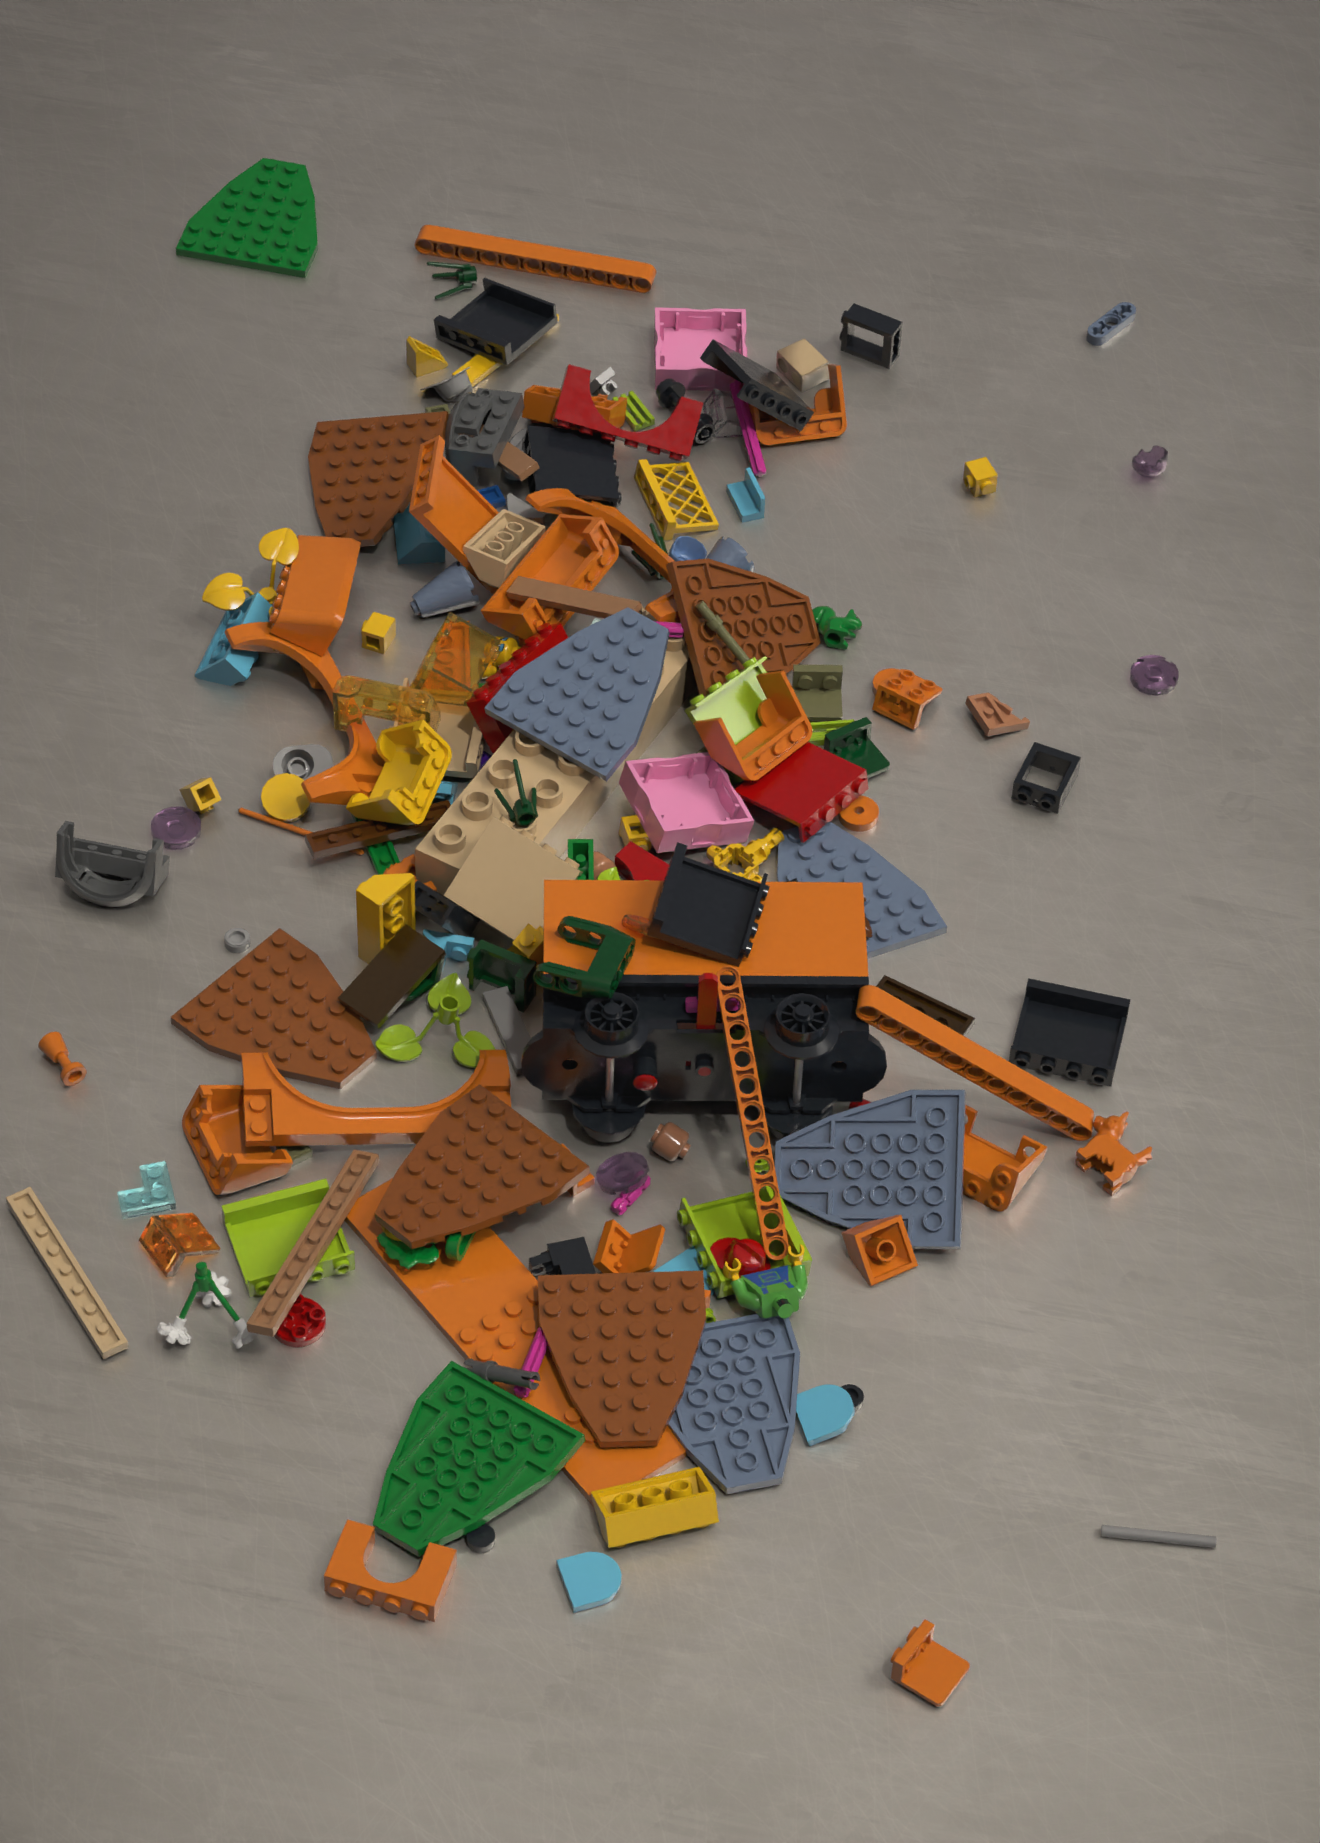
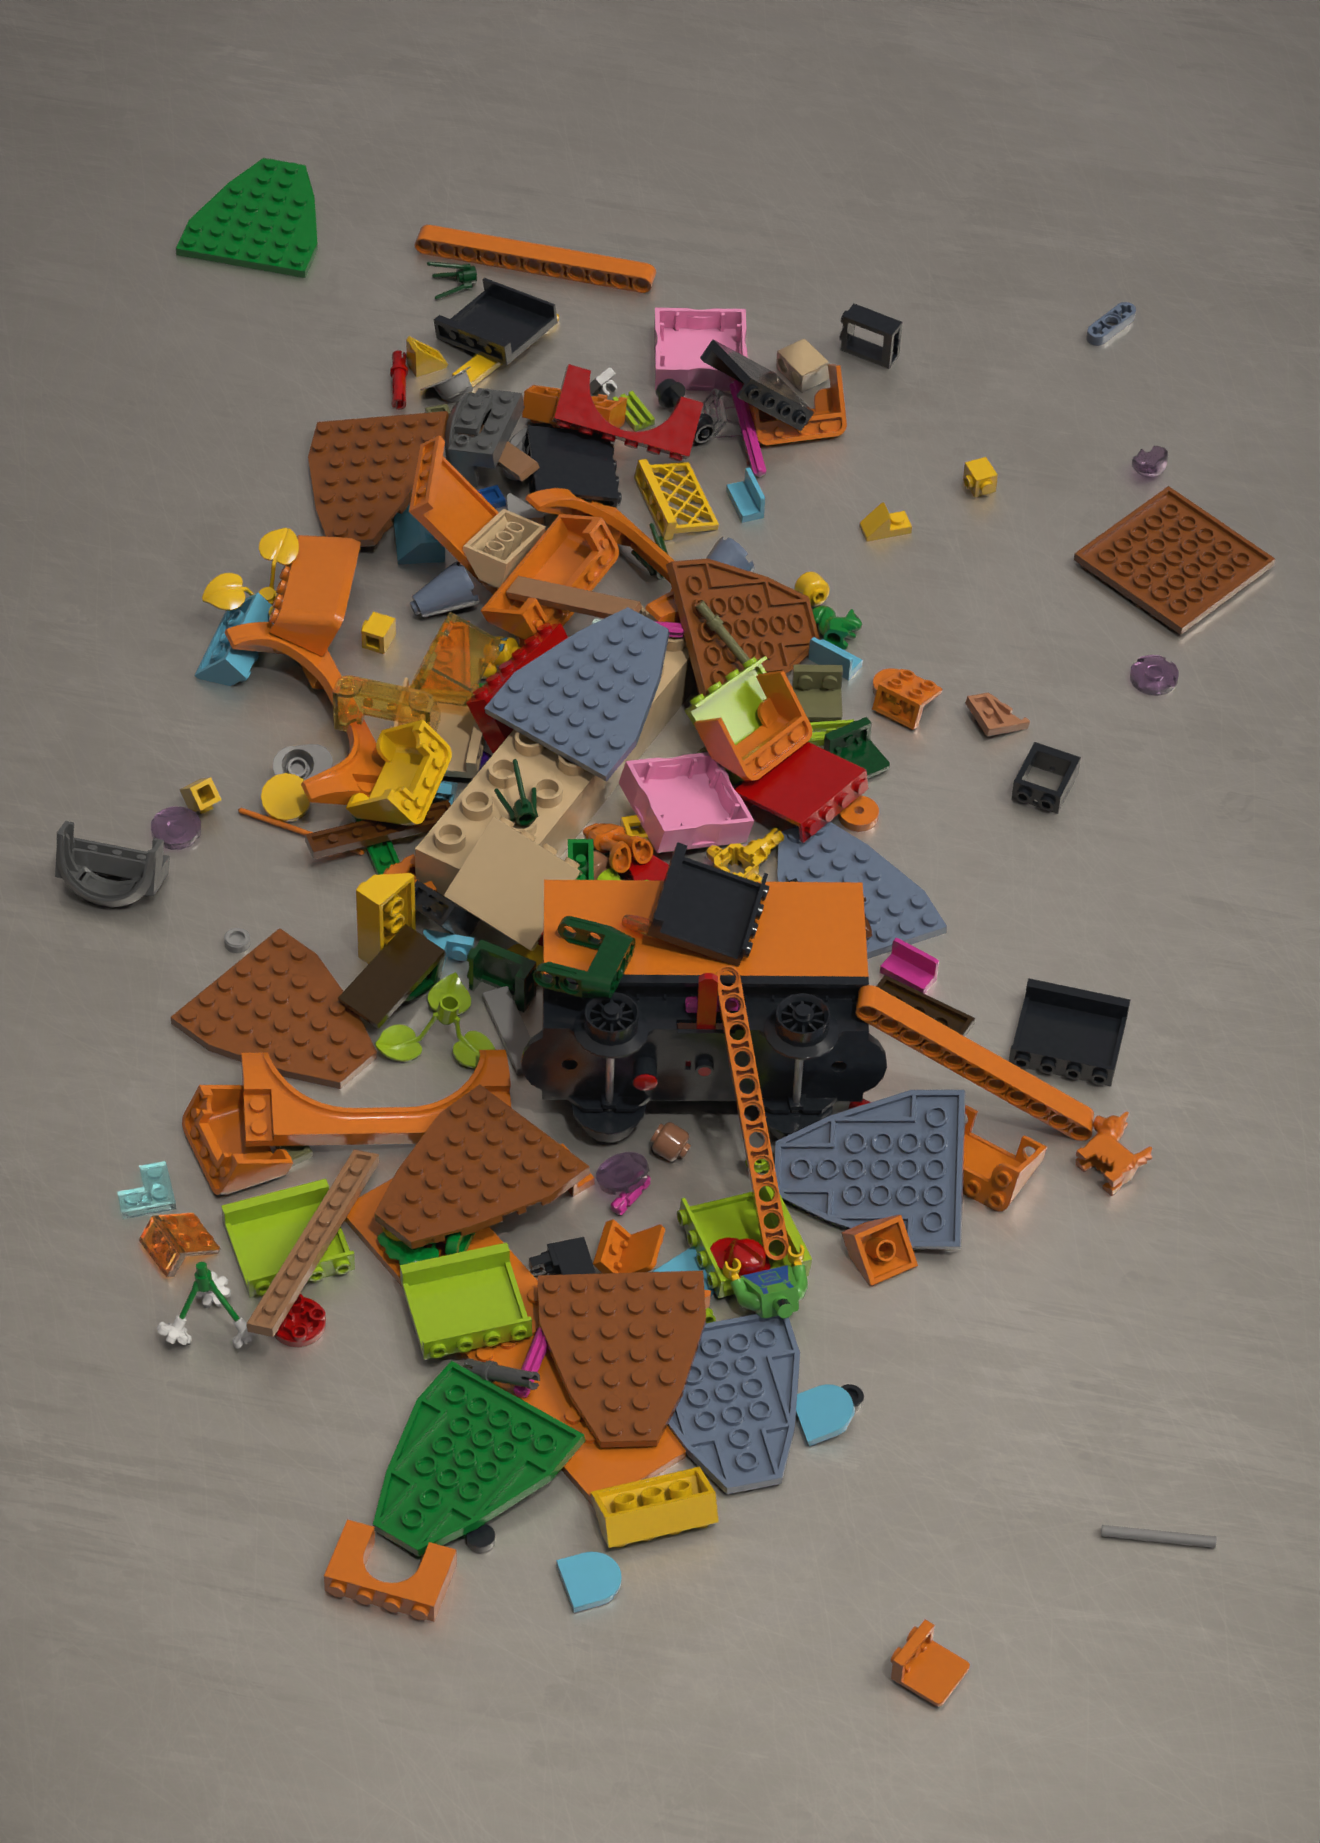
tan plate [6,1187,128,1359] -> none
orange piece [38,1031,87,1086] -> none
yellow brick [512,923,543,965] -> none
medium blue hair [669,536,707,561] -> none
none -> red pin [390,350,408,410]
none -> lime panel [400,1242,532,1360]
none -> orange piece [583,823,653,873]
none -> yellow head [794,571,830,607]
none -> medium azure panel [809,637,863,681]
none -> yellow slope [859,502,912,542]
none -> dark pink panel [880,938,939,994]
none -> dark orange plate [1074,486,1275,635]

